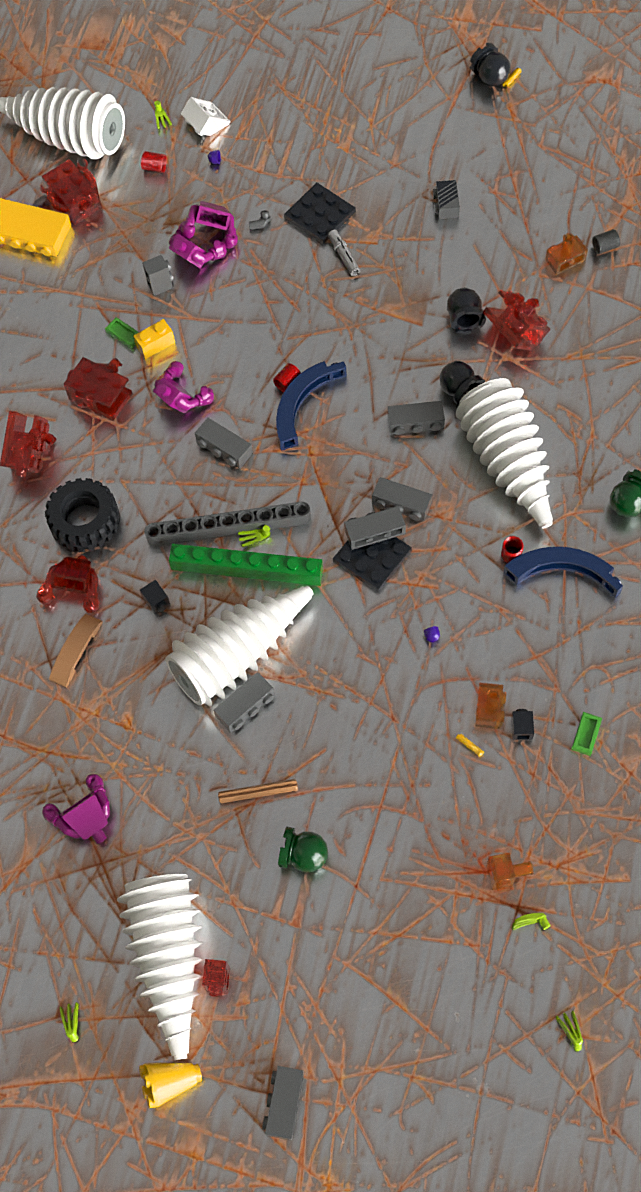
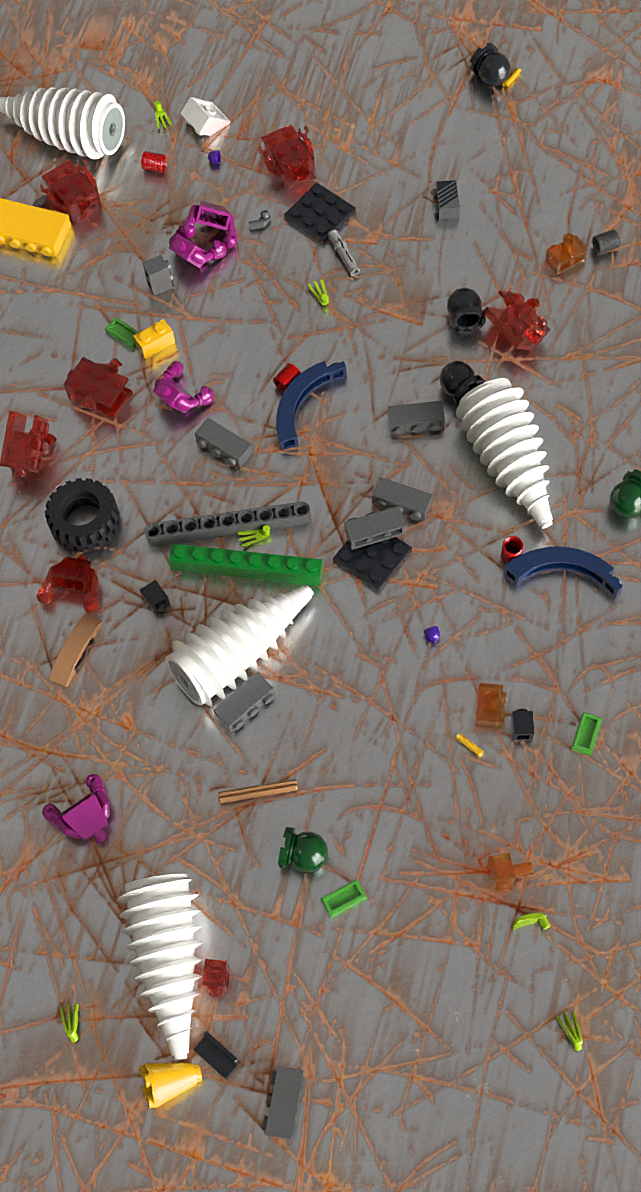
none -> black panel [194,1031,241,1080]
none -> clear red torso [258,124,316,190]
none -> lime piece [308,279,329,306]
none -> bright green tile [320,879,367,918]

